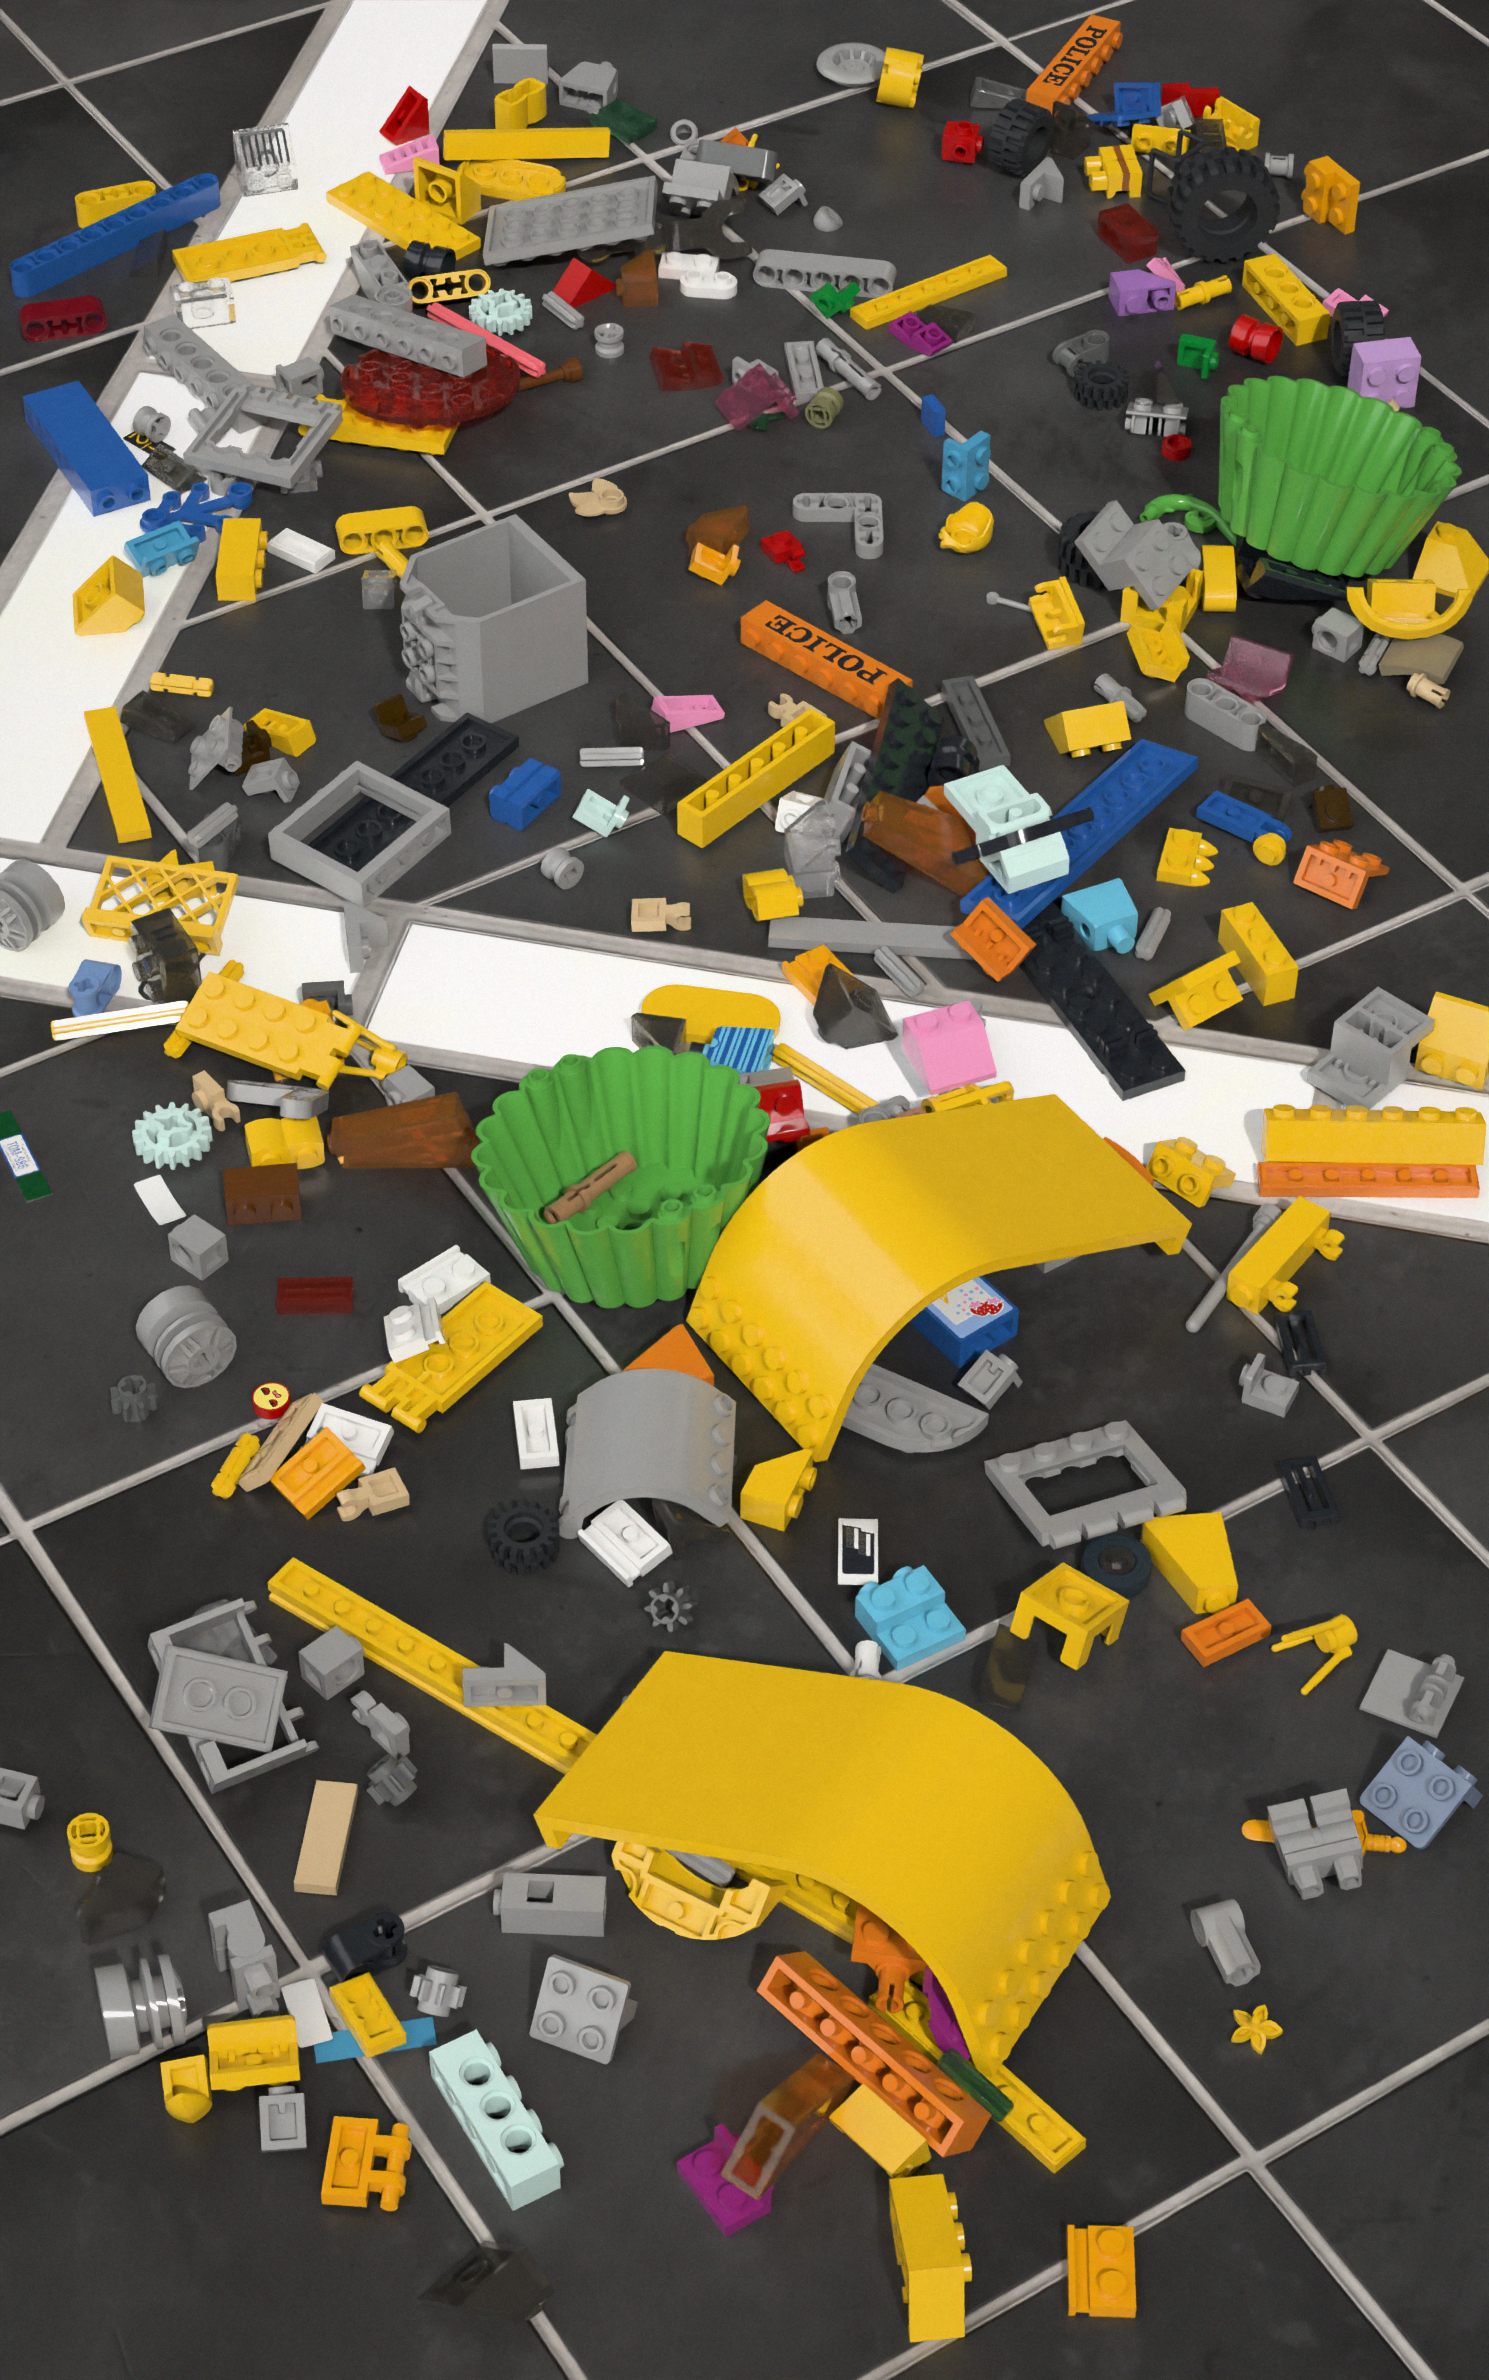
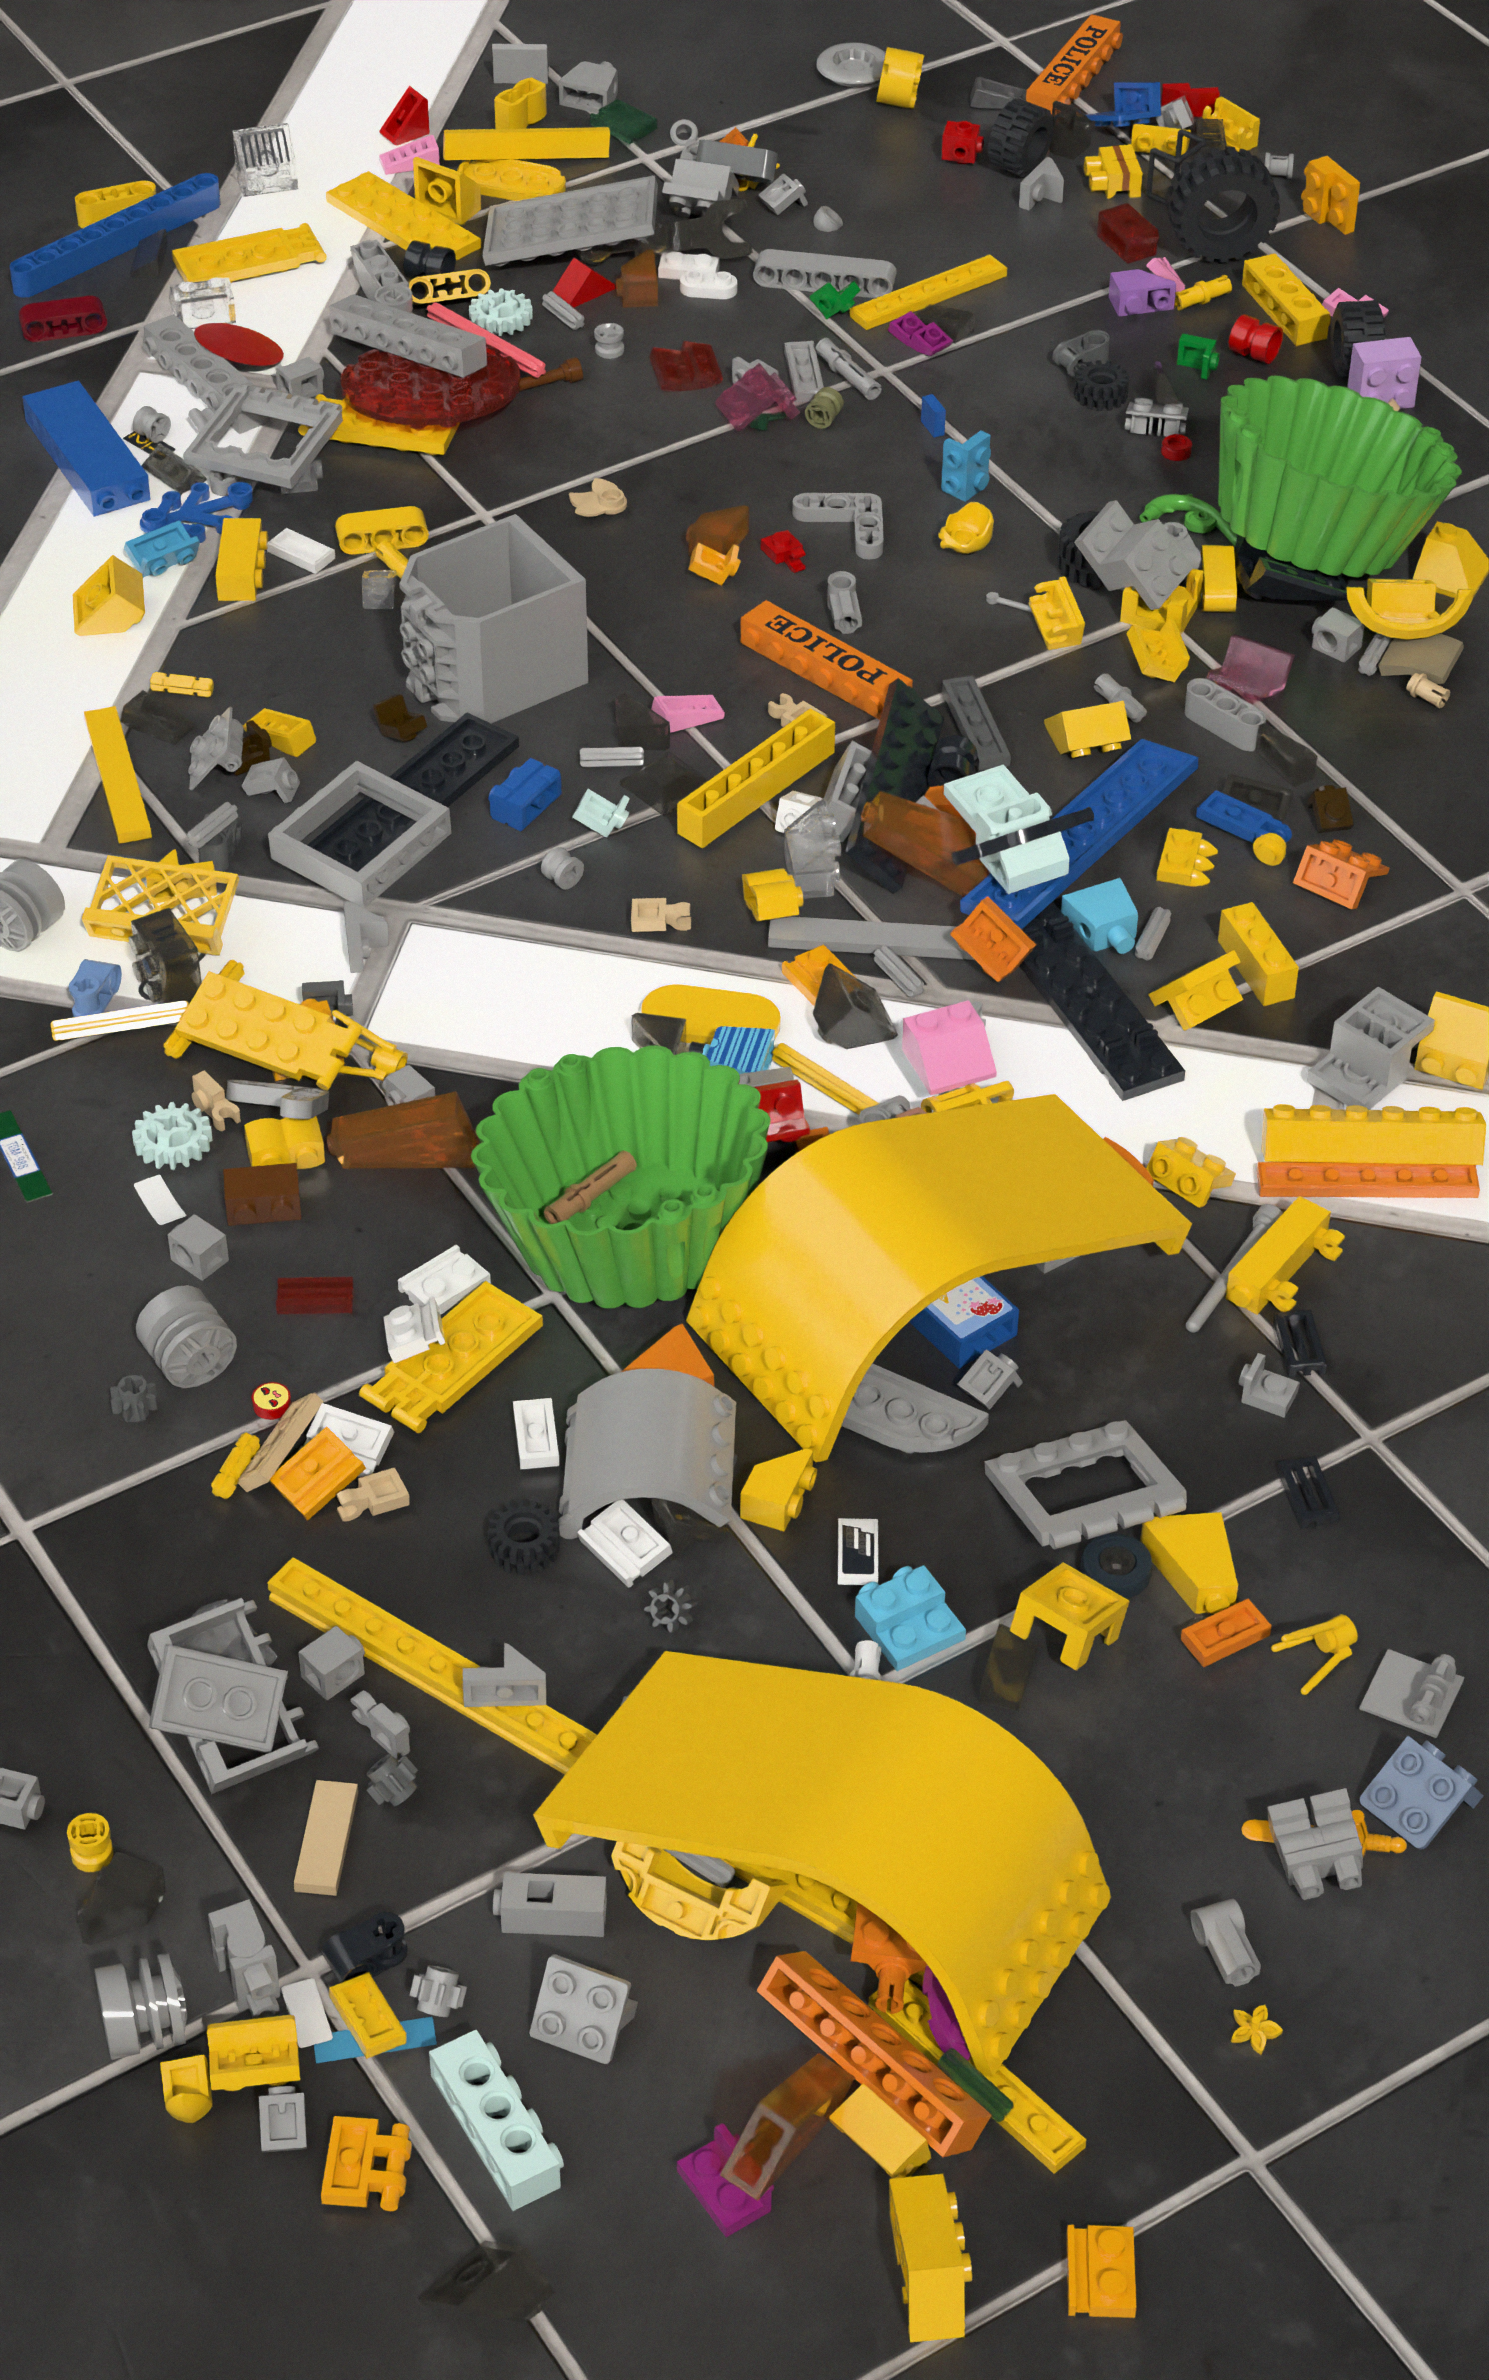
none -> red sticker [194,323,284,366]

